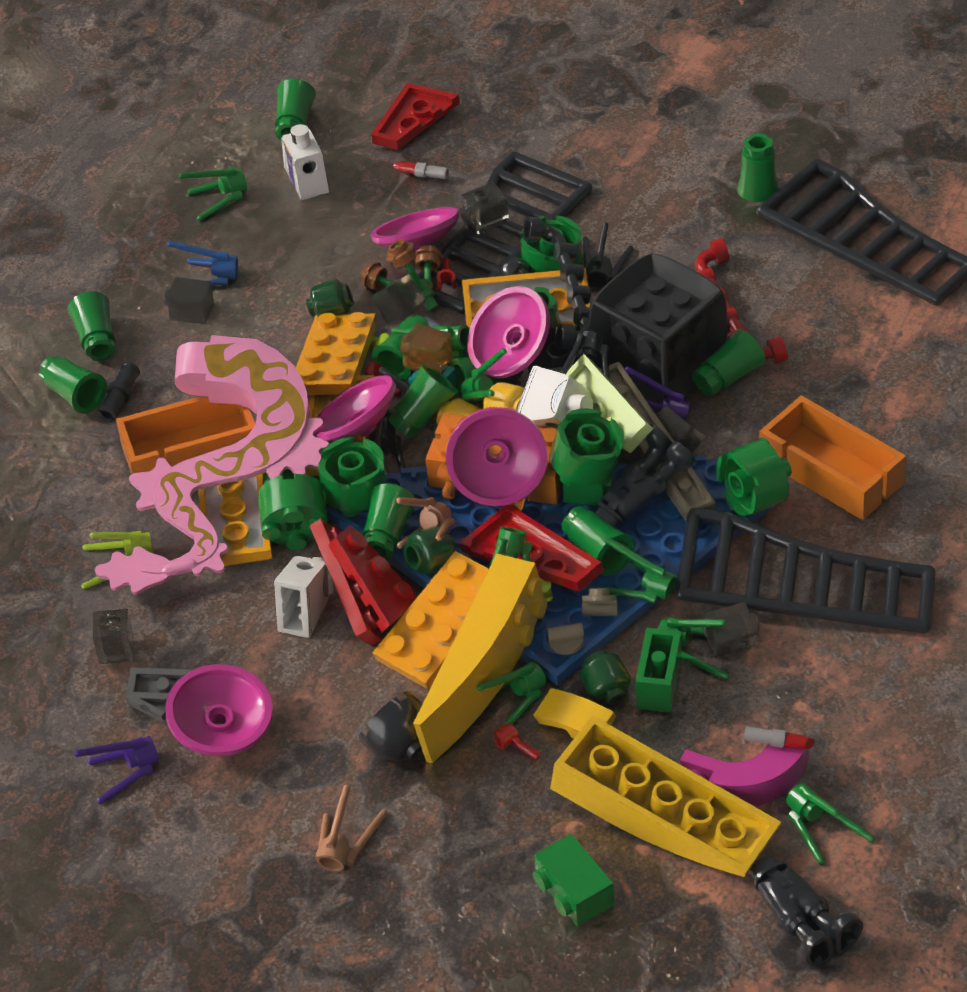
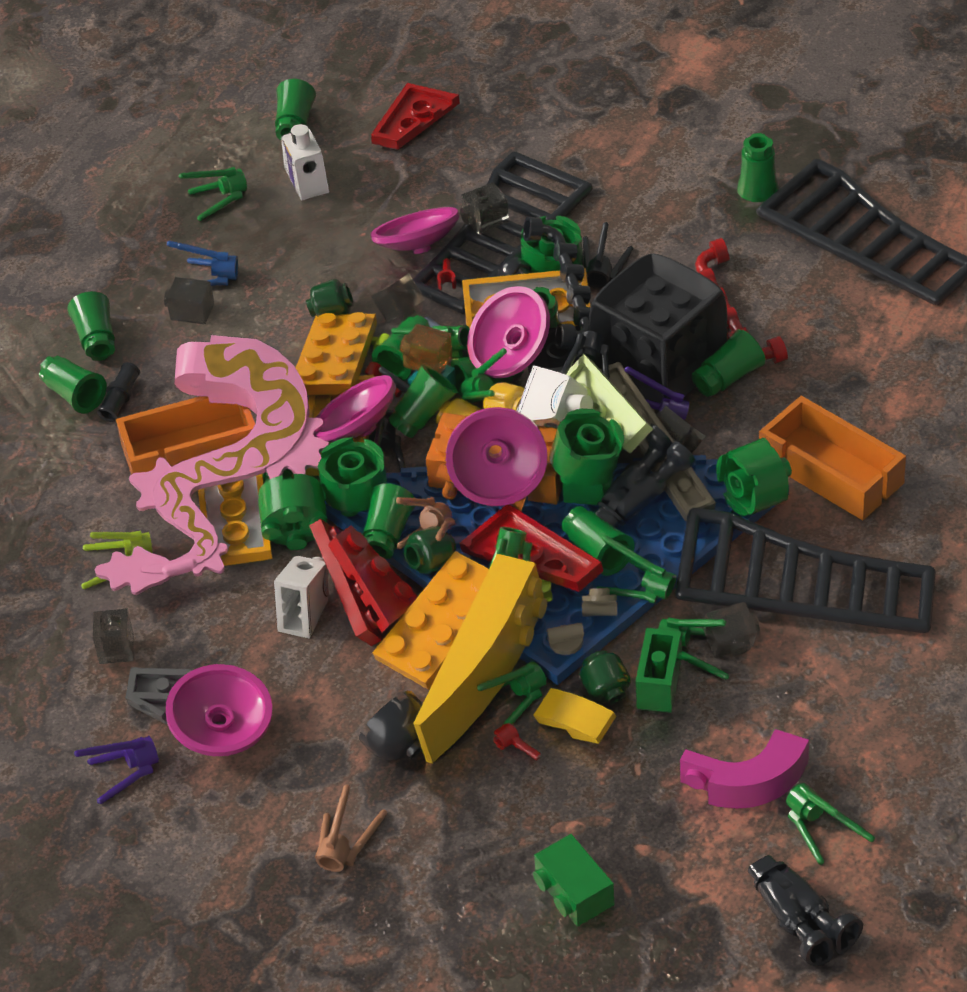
dark orange plant [360,239,443,312] -> none
light grey piece [394,162,449,179] -> none
yellow slope [550,715,781,877] -> none
light grey piece [744,726,815,749] -> none

